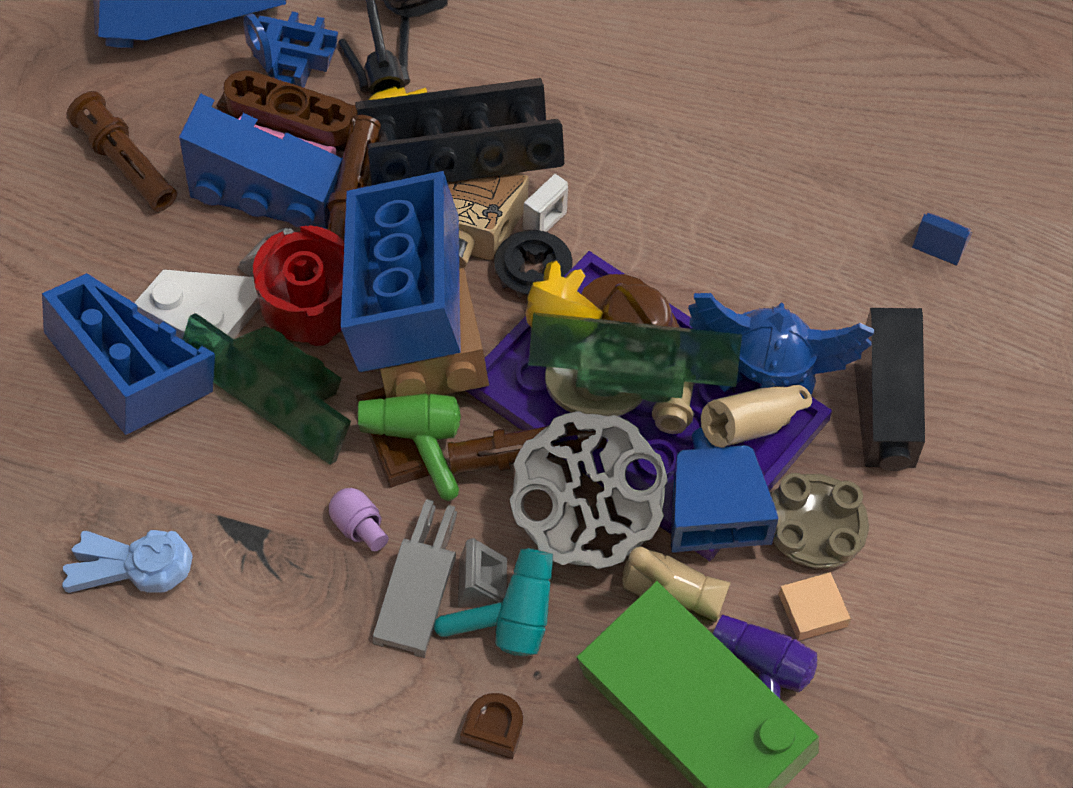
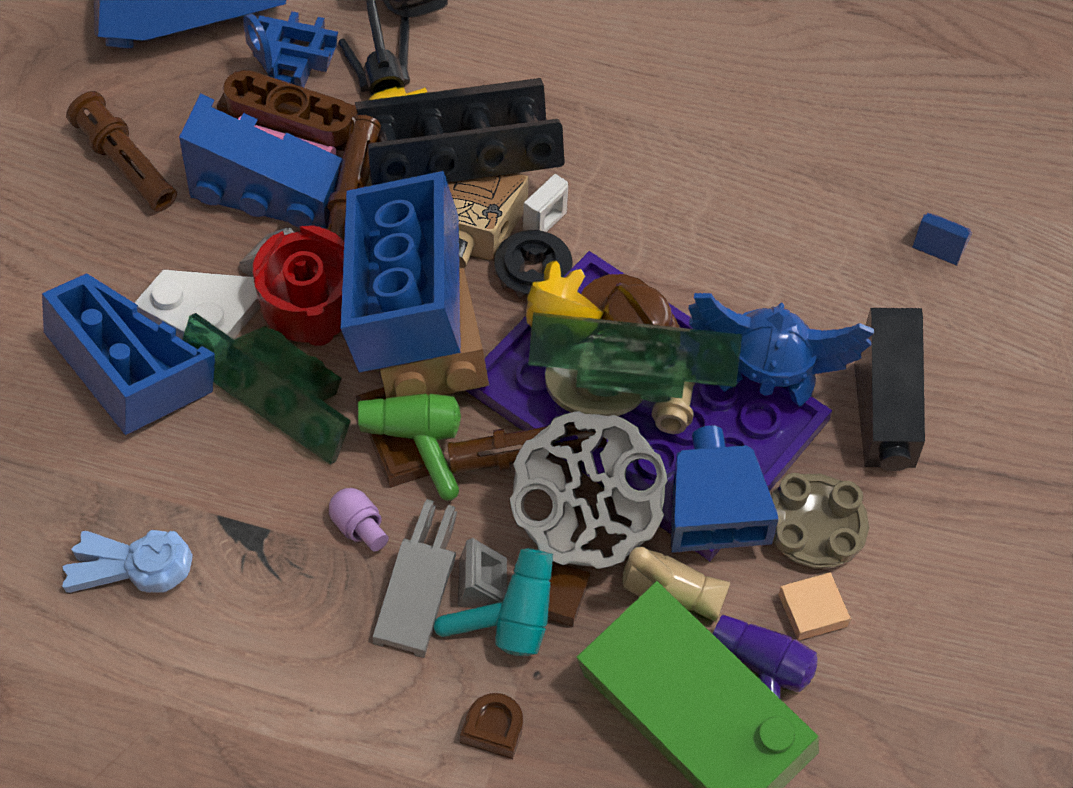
tan piece [701,385,812,447] -> none
none -> reddish brown tile [548,561,590,627]

